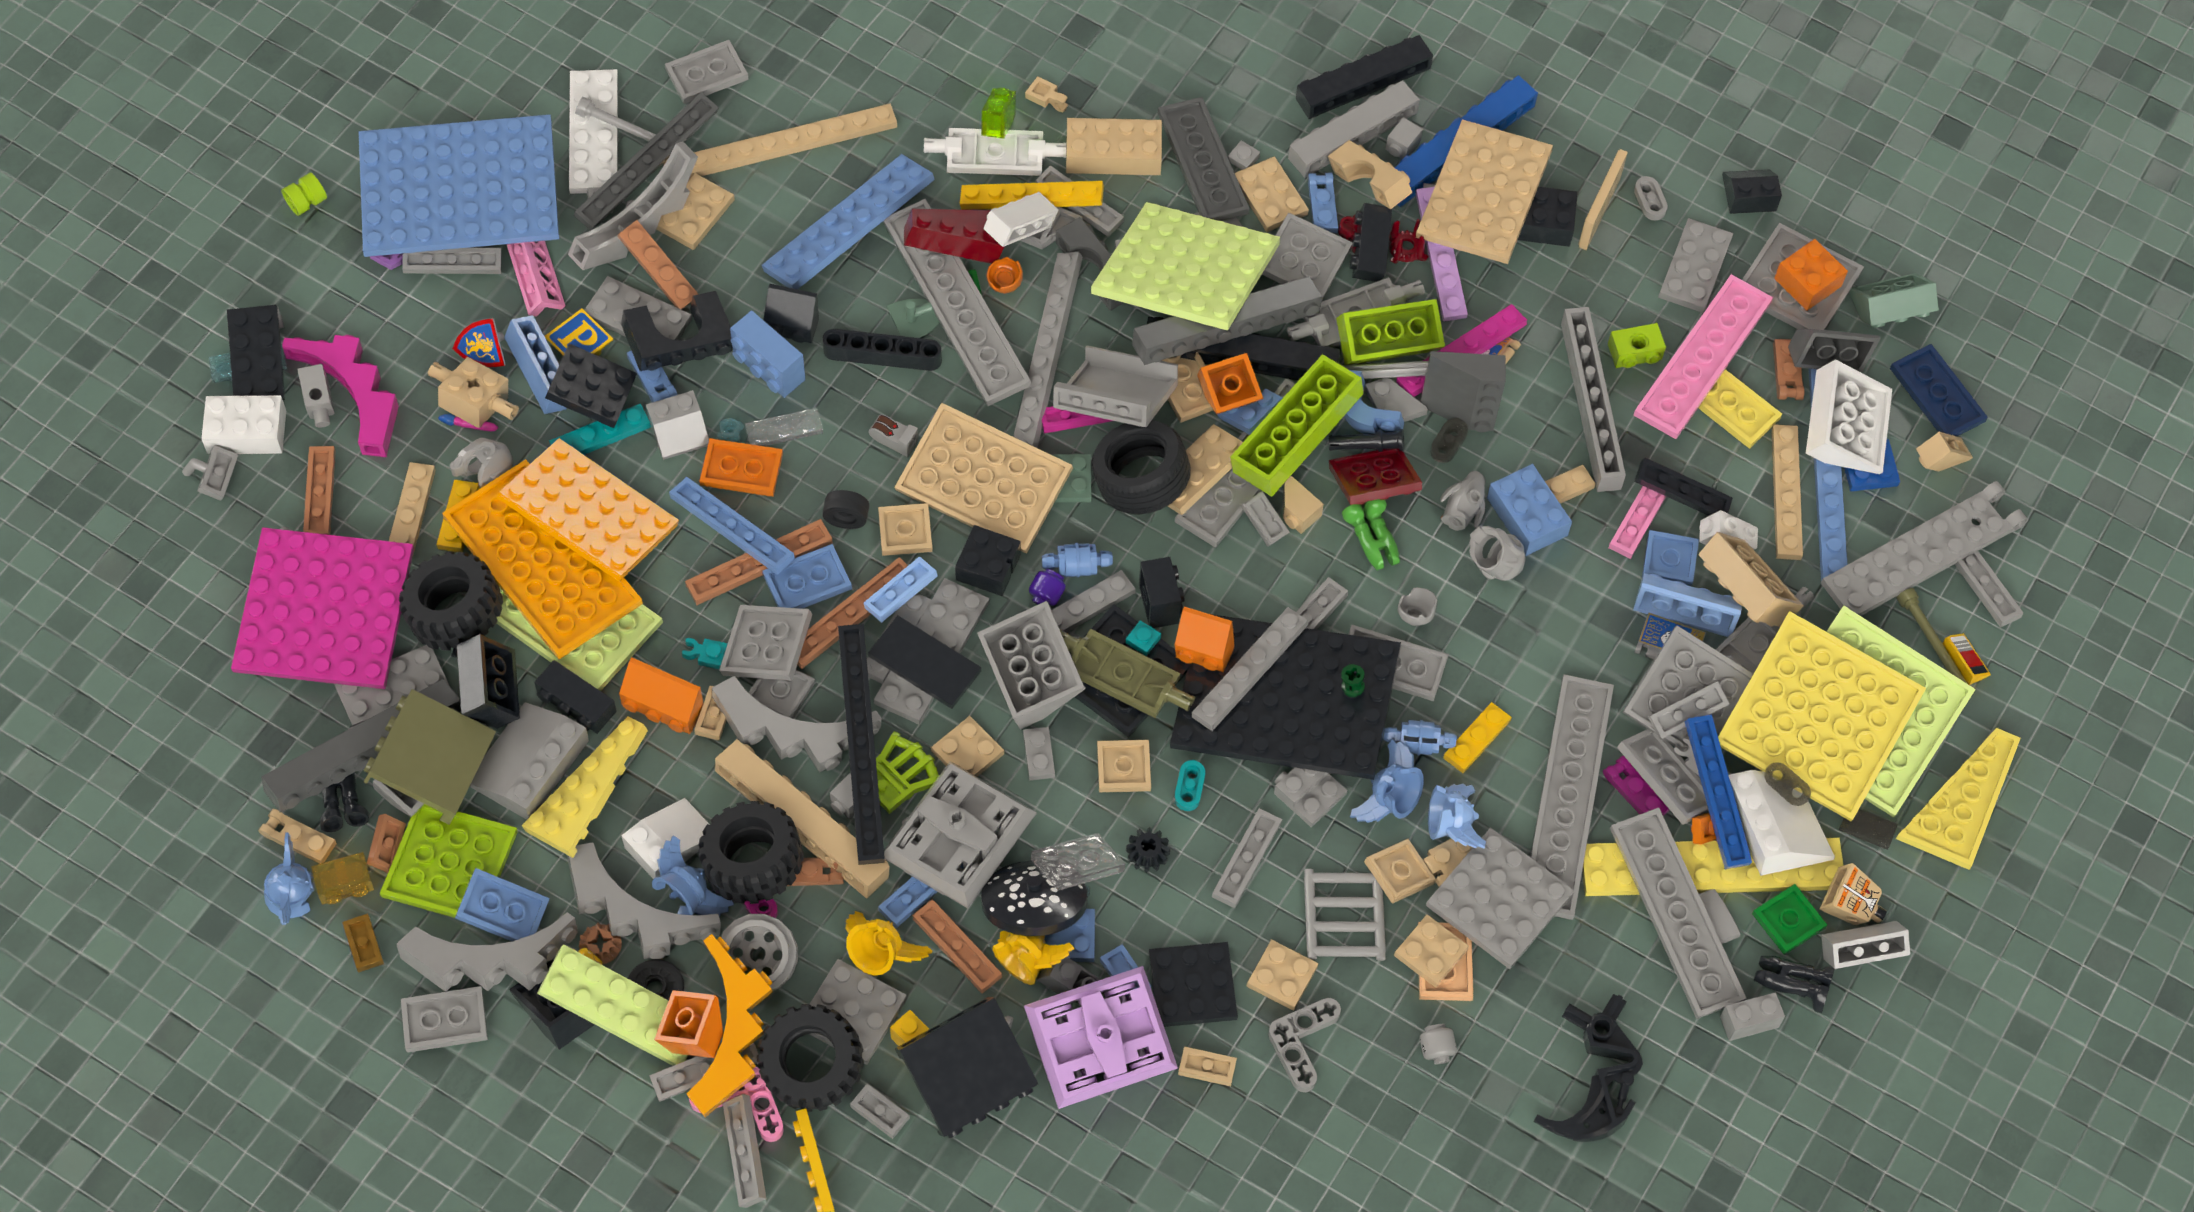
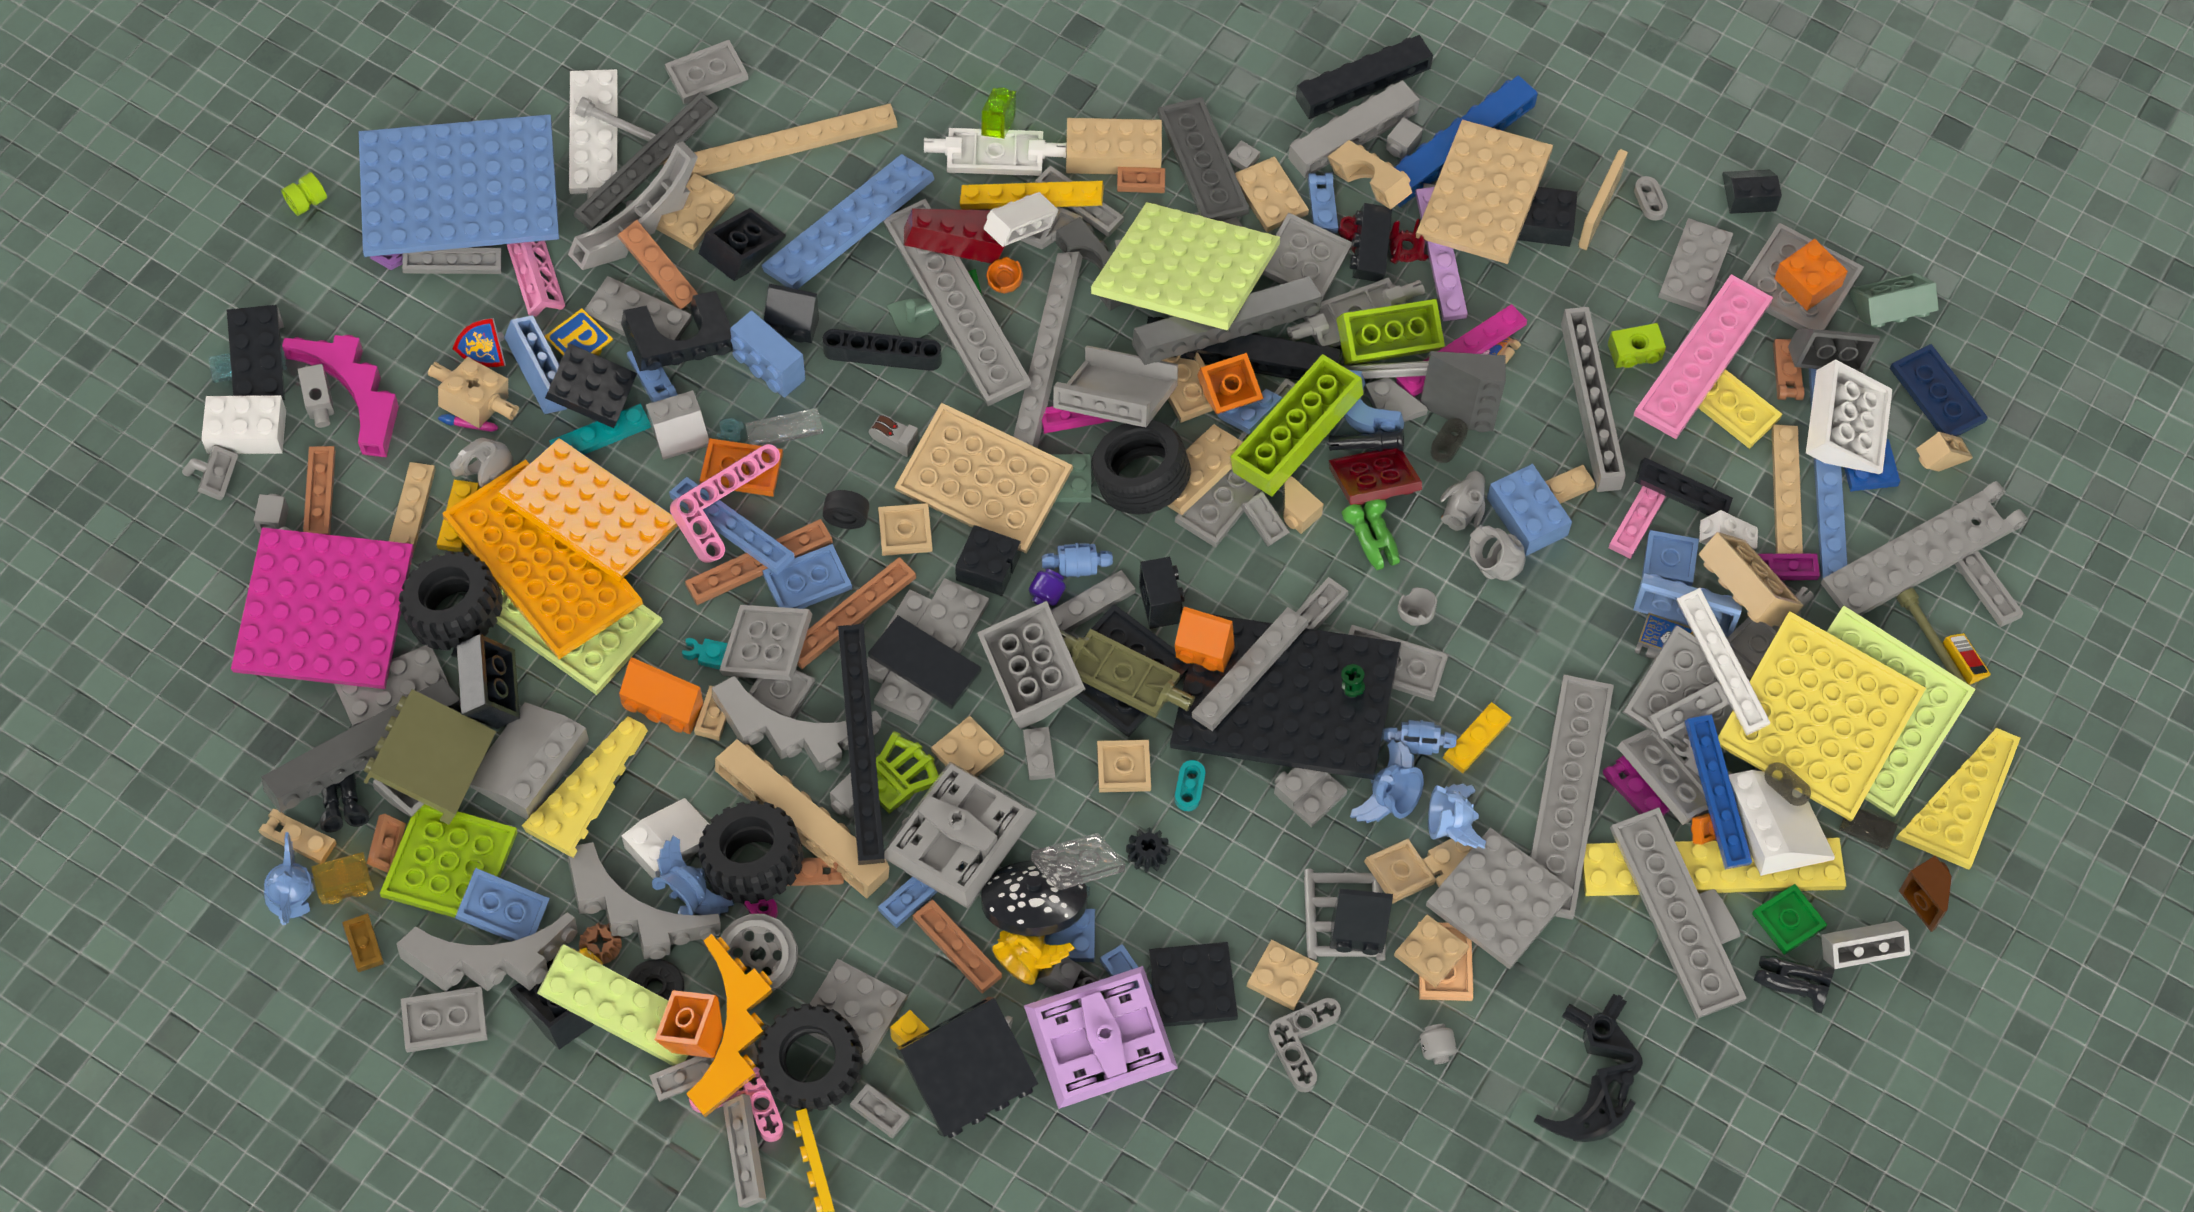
black brick [534,660,617,734] -> none
yellow helmet [845,911,933,976] -> none
light blue plate [864,556,938,623] -> none
tan plate [1025,76,1068,113] -> none
teal plate [1126,620,1161,656] -> none
tan plate [1178,1047,1237,1087] -> none
light grey plate [1212,808,1282,908] -> none
light grey brick [1720,992,1785,1041] -> none
tan torso [1820,863,1887,925] -> none
none -> light grey brick [253,494,289,533]
none -> bright pink beam [670,444,780,563]
none -> black slope [698,208,786,281]
none -> nougat plate [1117,167,1165,193]
none -> black slope [1330,889,1393,955]
none -> white tile [1676,588,1770,736]
none -> magenta plate [1758,554,1820,580]
none -> reddish brown slope [1899,856,1952,932]

